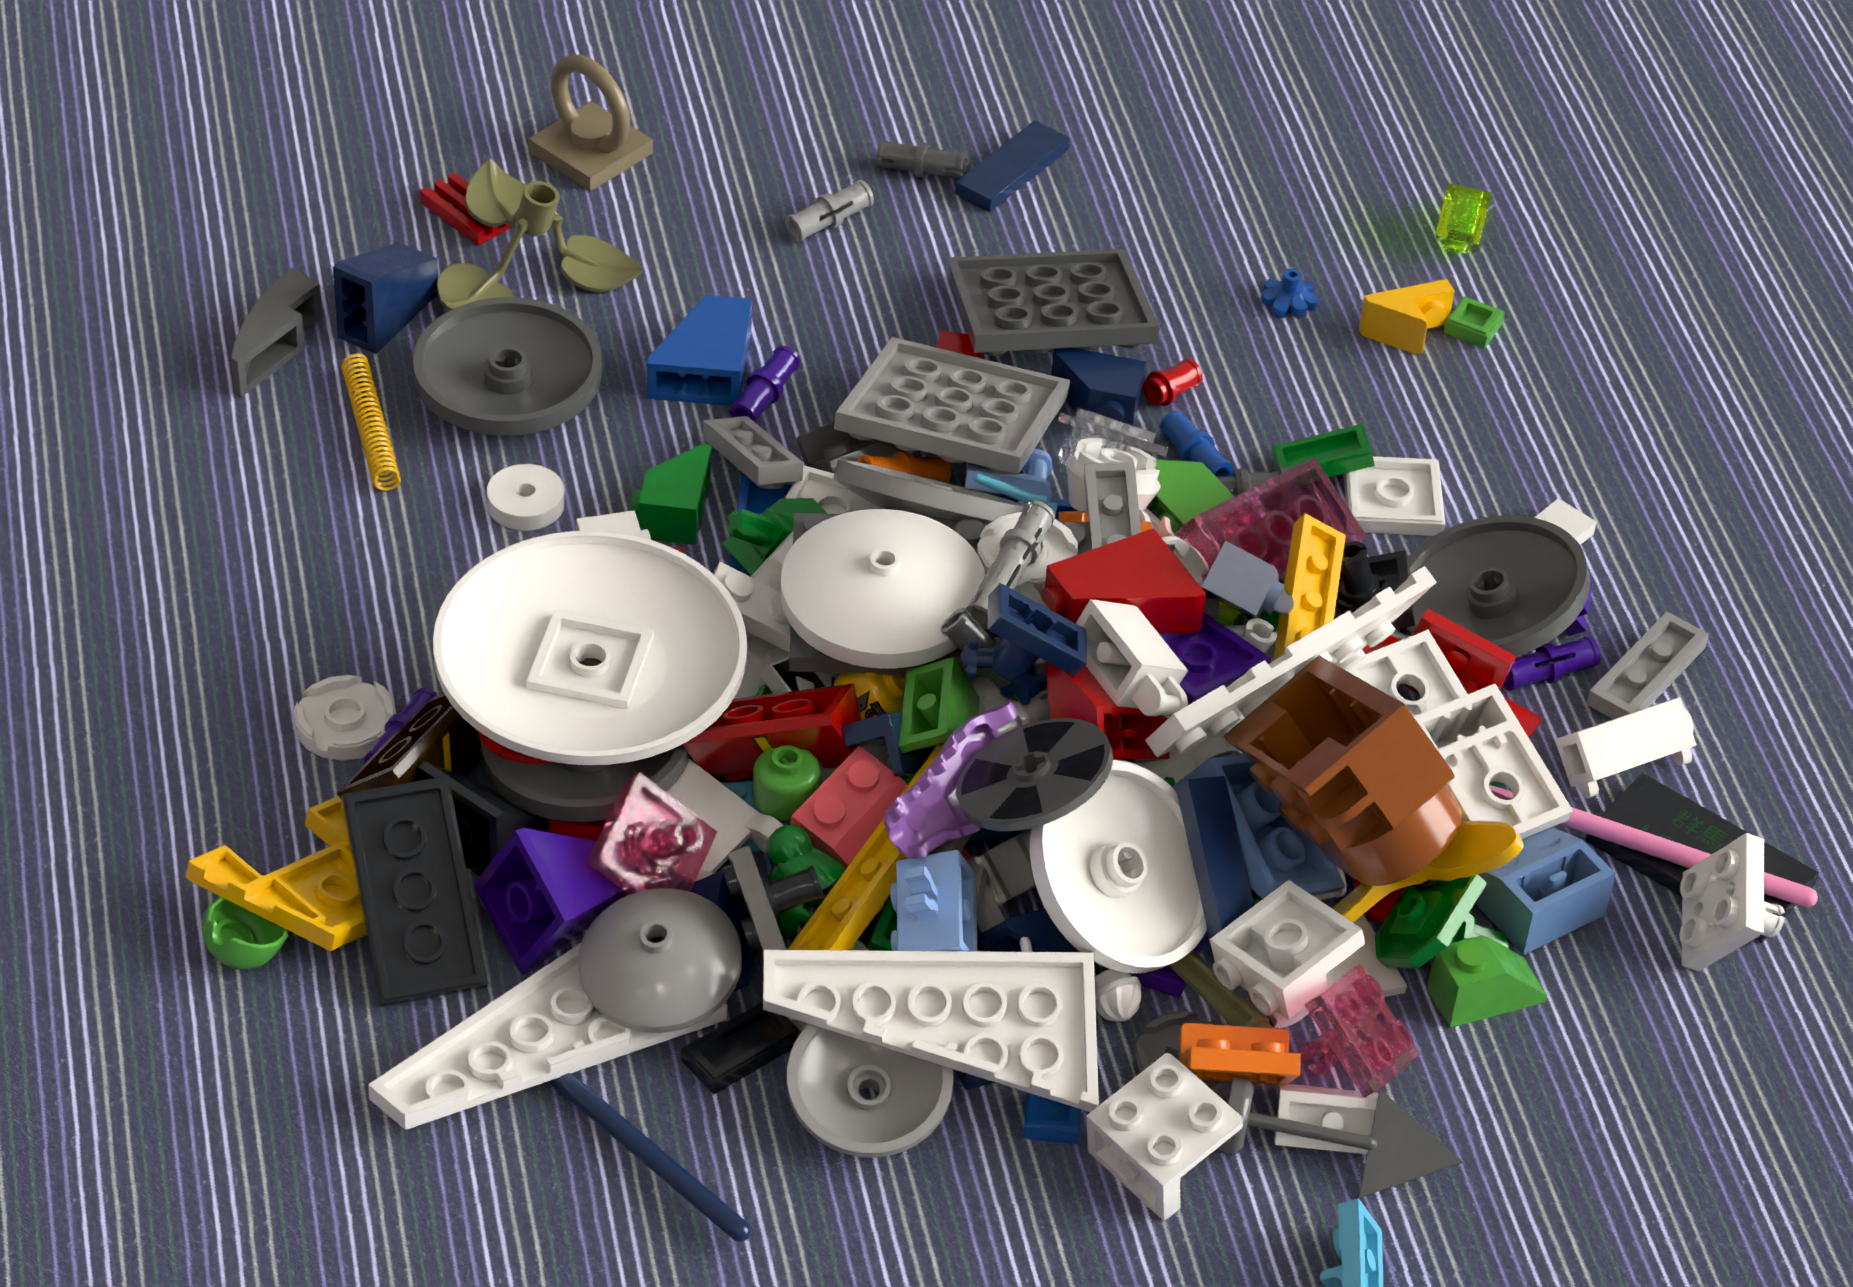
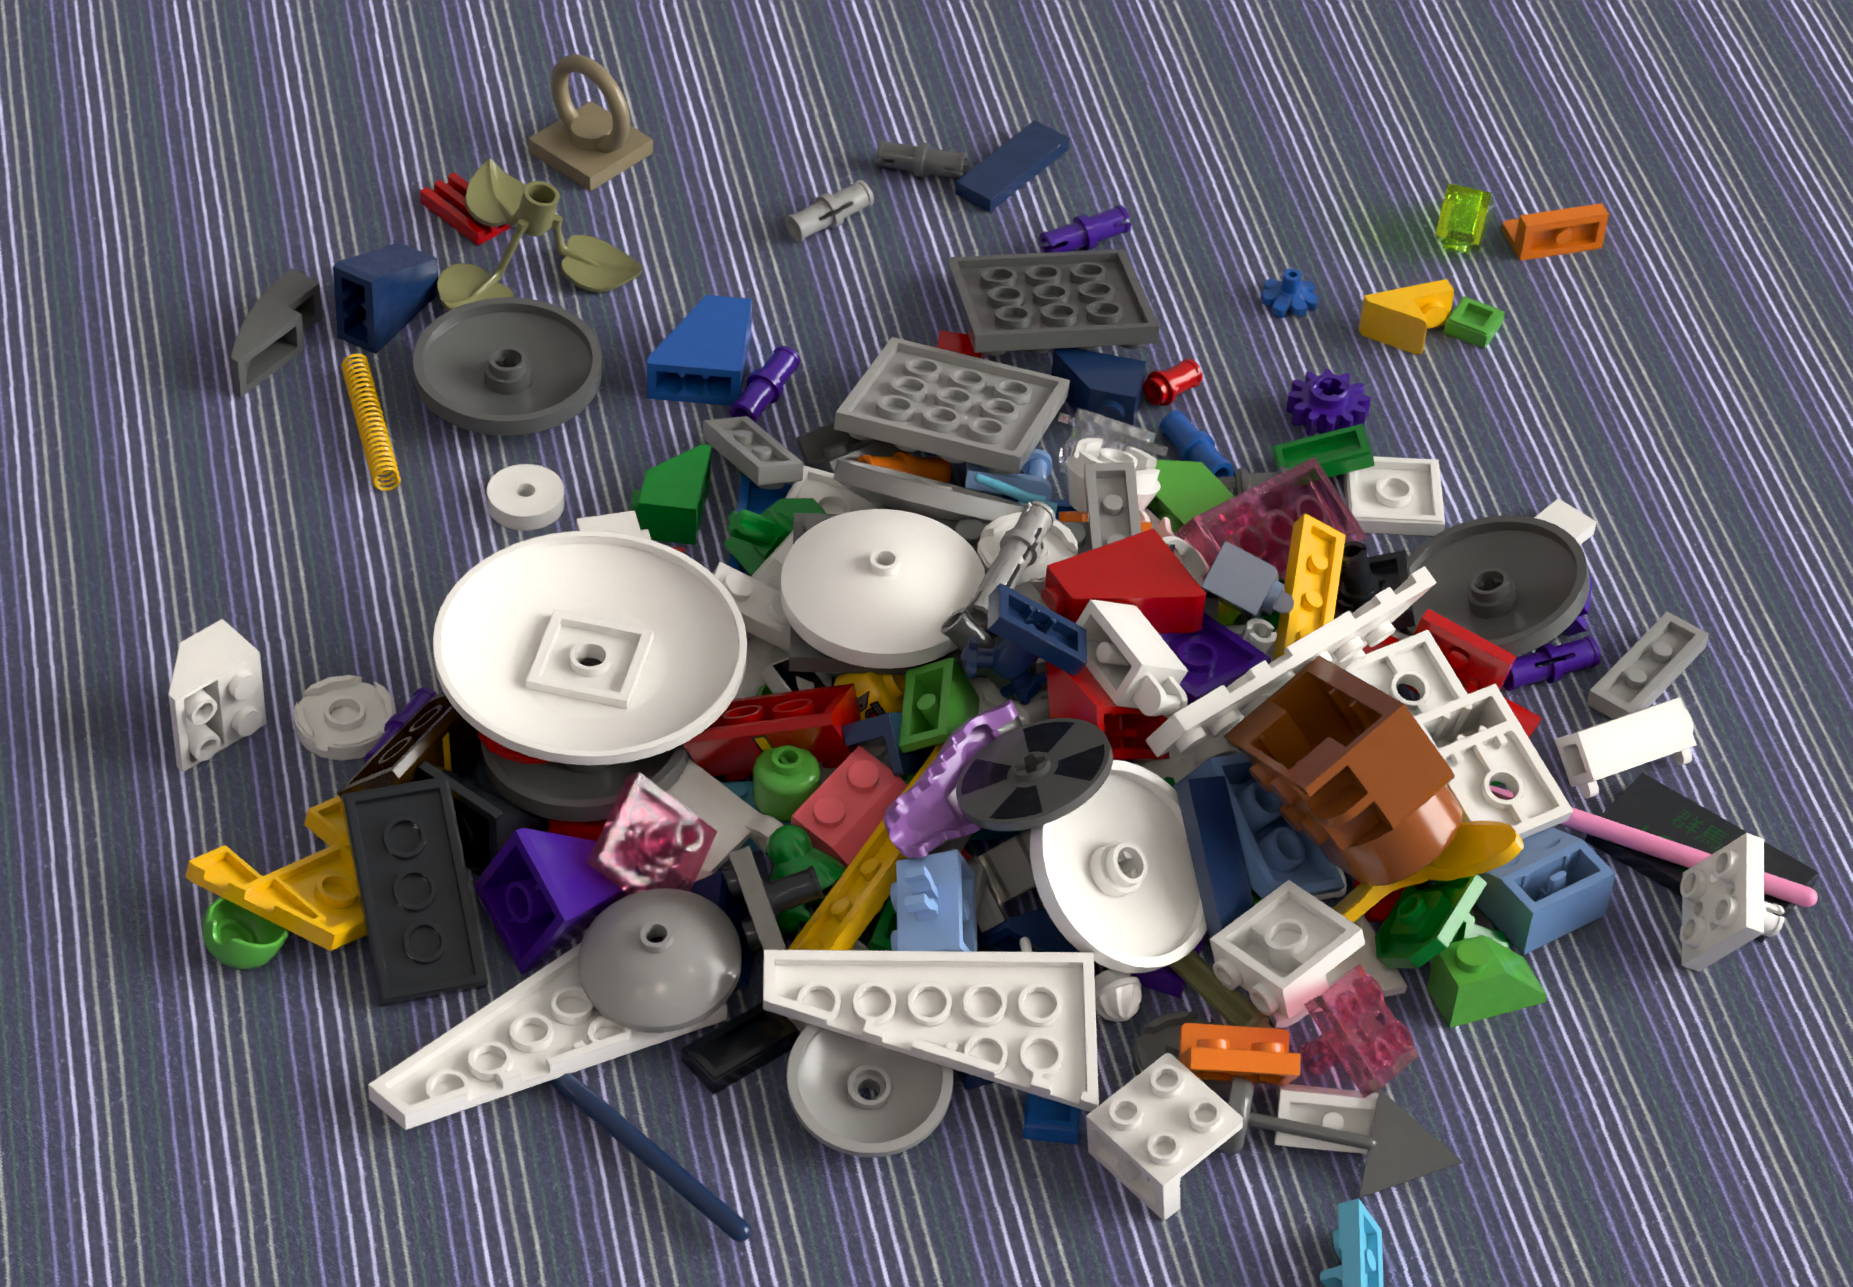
none -> white slope [168,619,266,772]
none -> dark purple pin [1039,205,1131,253]
none -> dark purple gear [1286,369,1371,436]
none -> orange panel [1502,203,1609,261]

